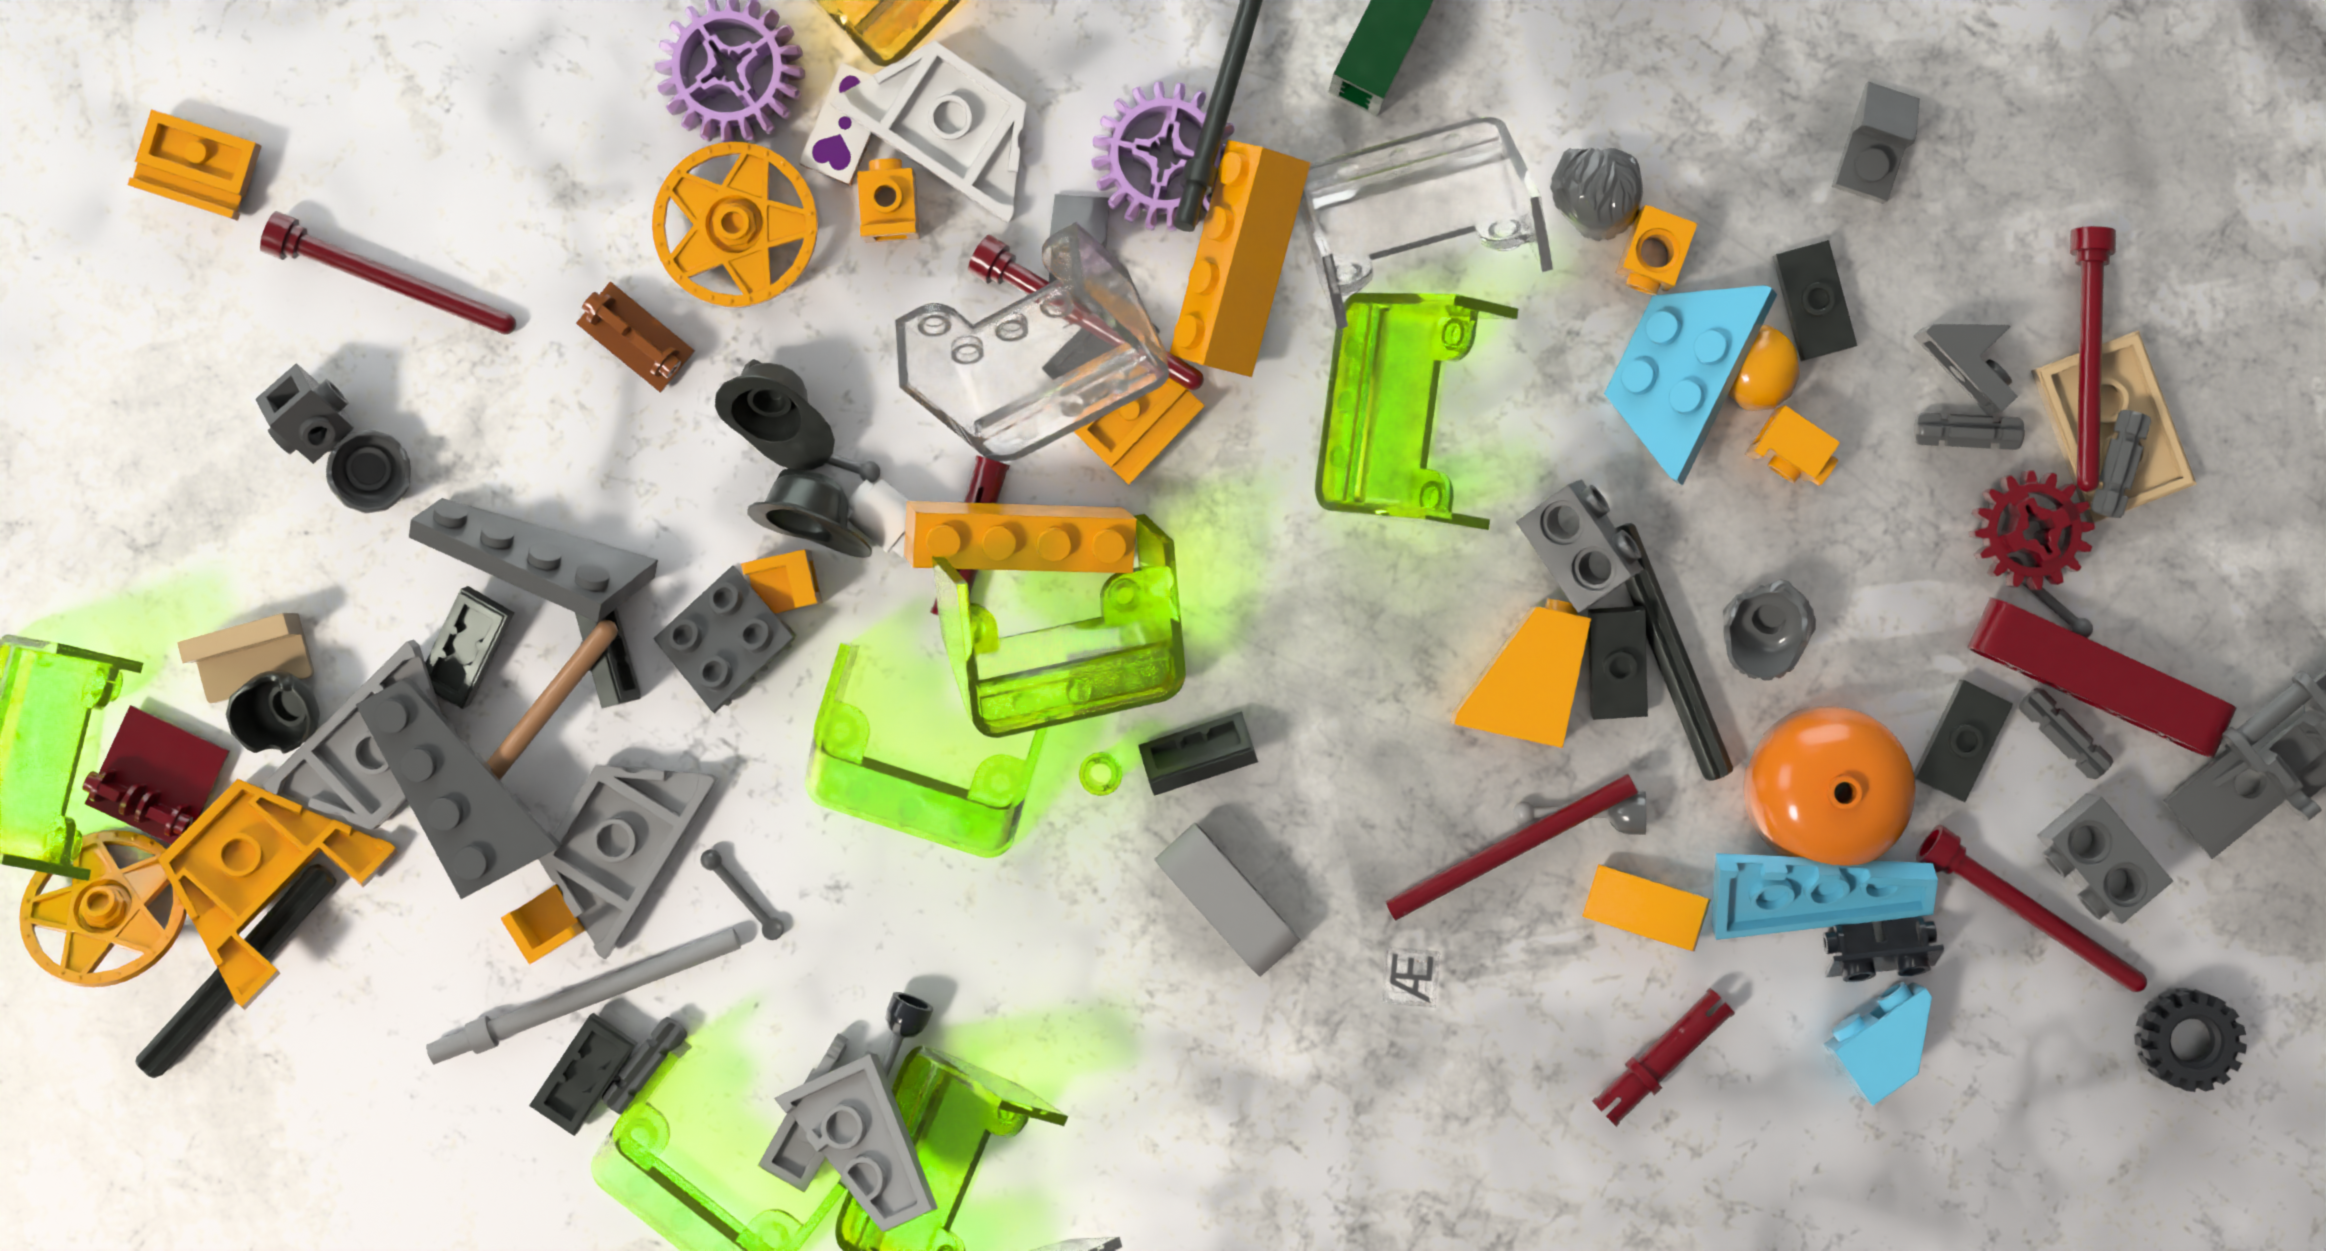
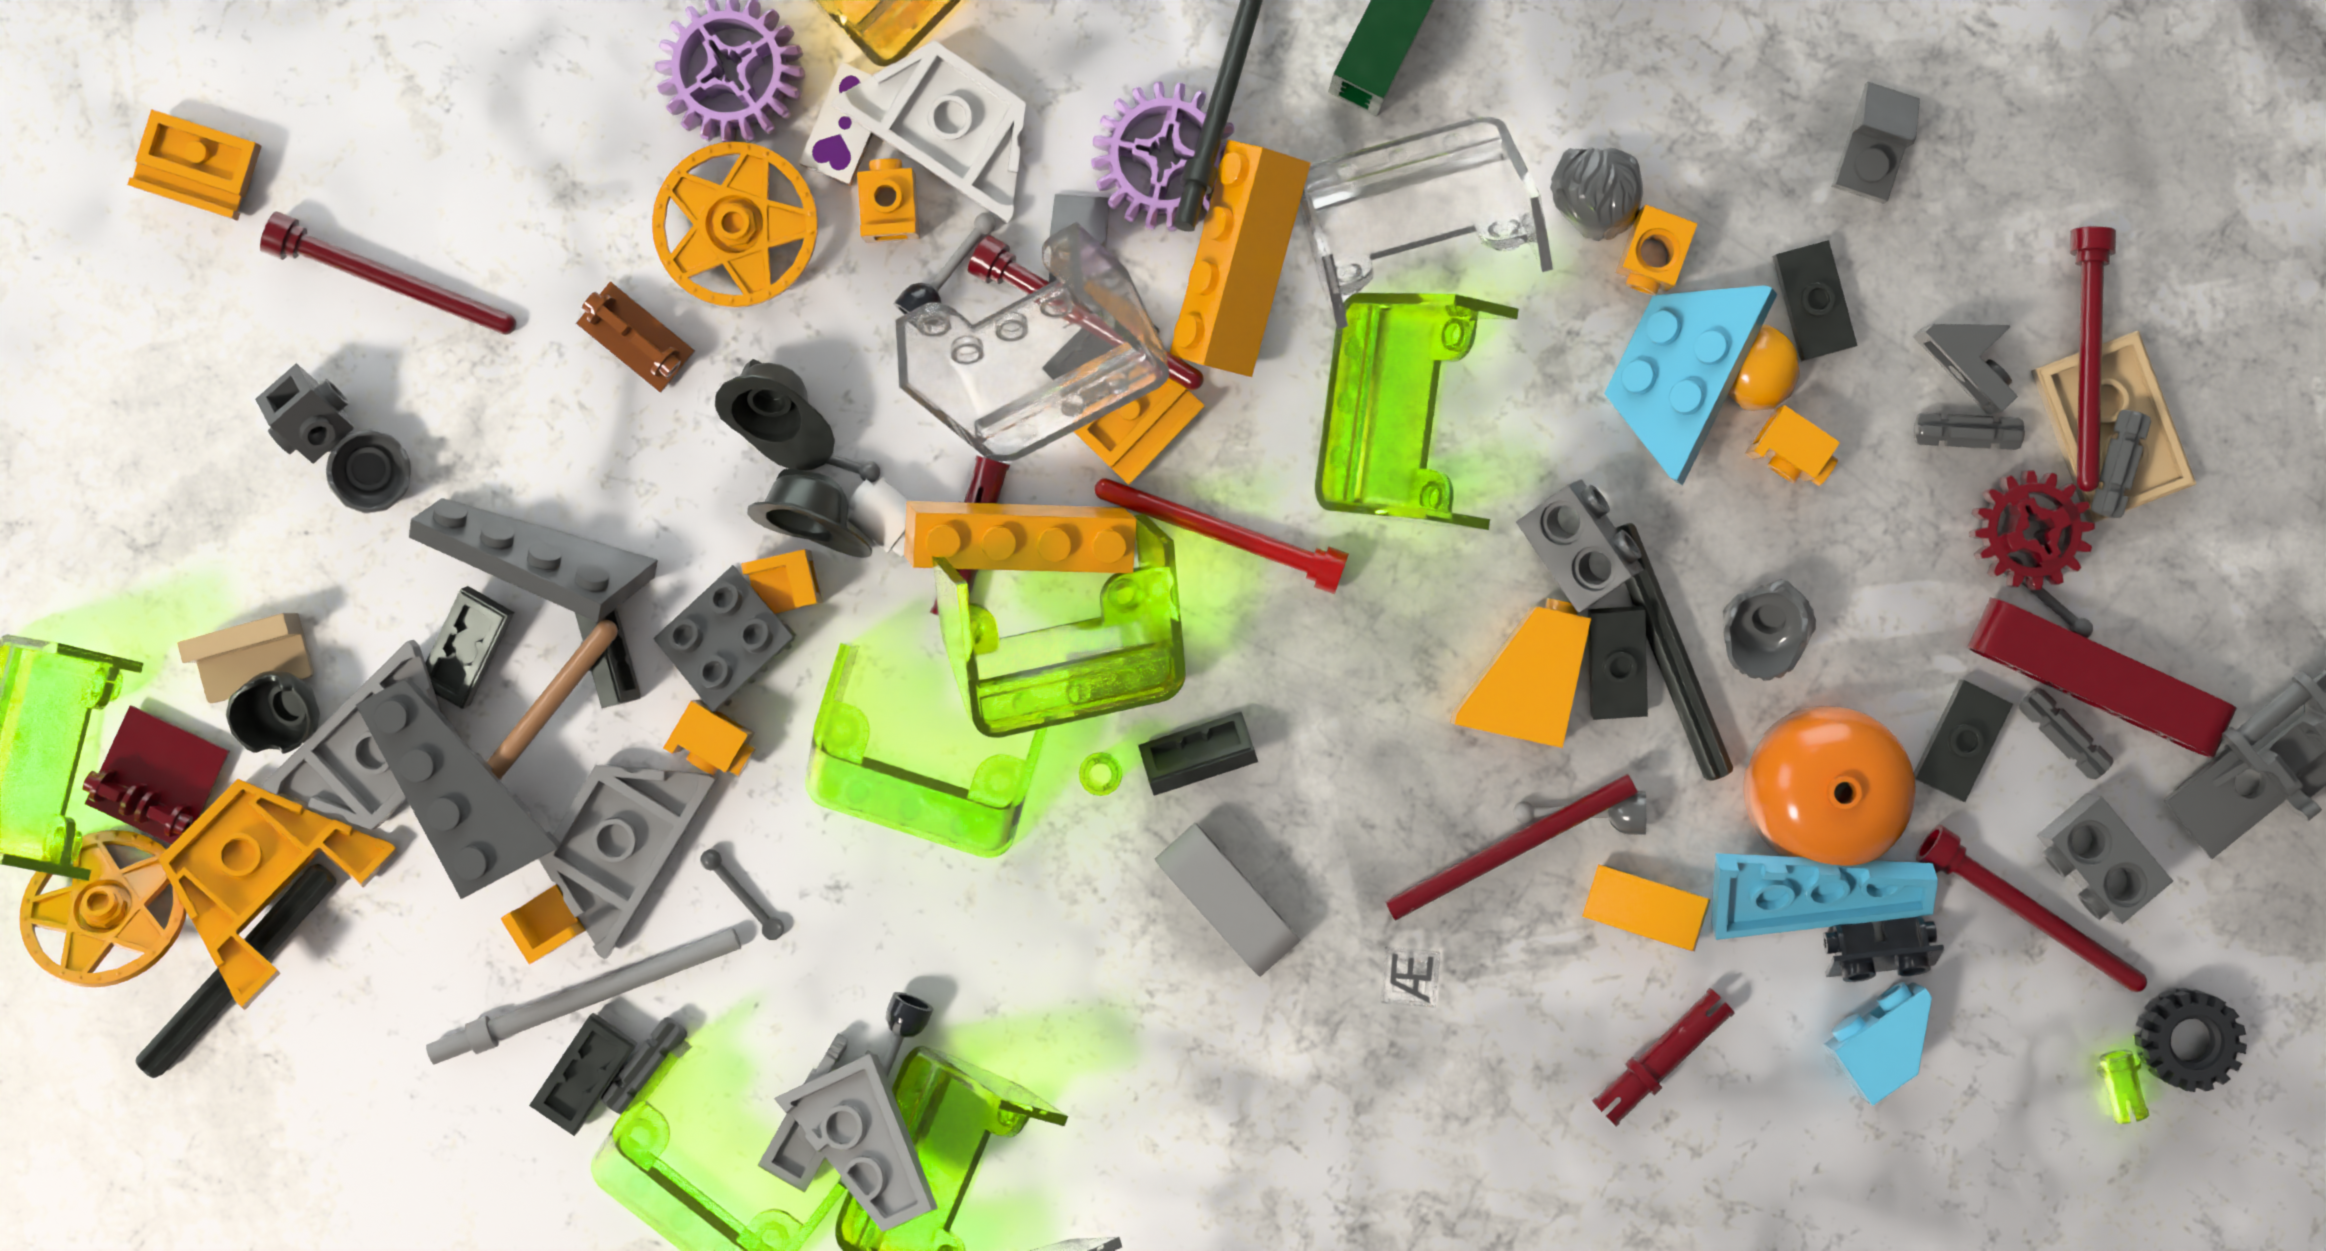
none -> light orange brick [663,699,756,777]
none -> hinge [893,213,996,331]
none -> red piece [1094,478,1349,594]
none -> clear neon green pin [2096,1049,2150,1124]

